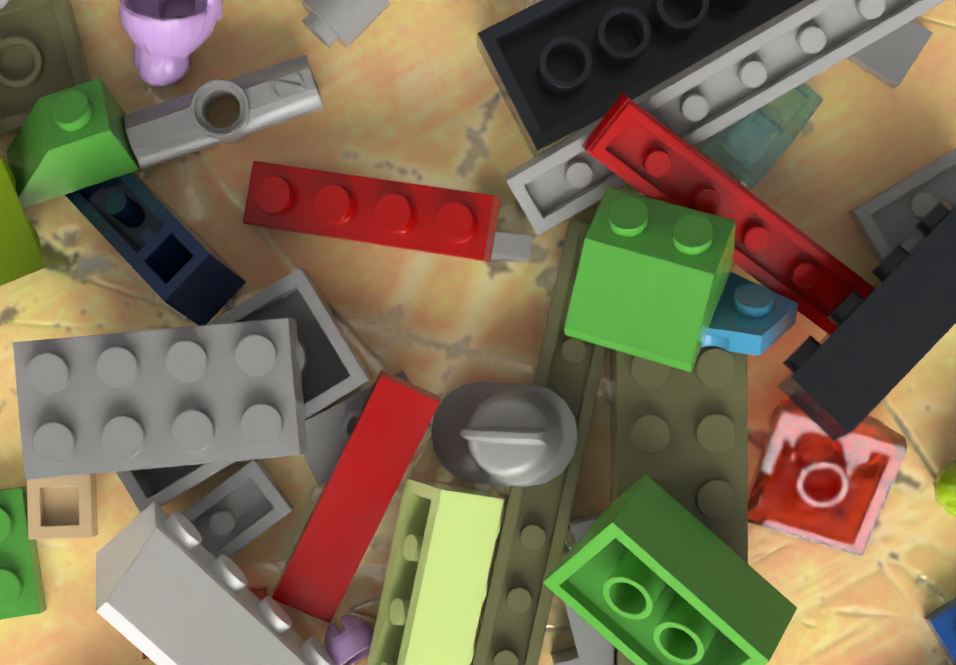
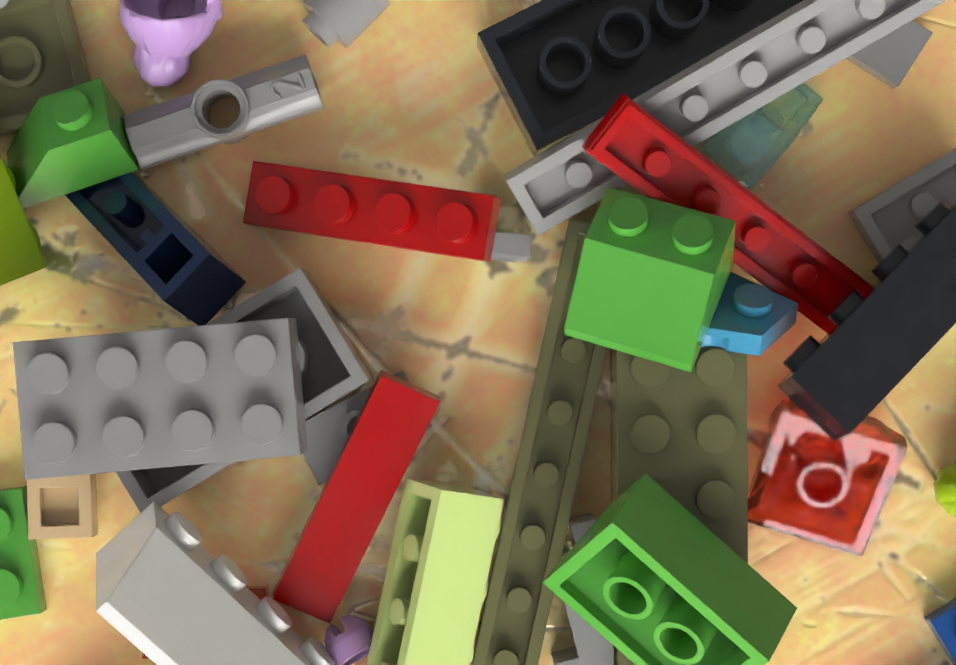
light grey plate [182,459,294,559] -> none
light grey piece [431,382,579,486] -> none

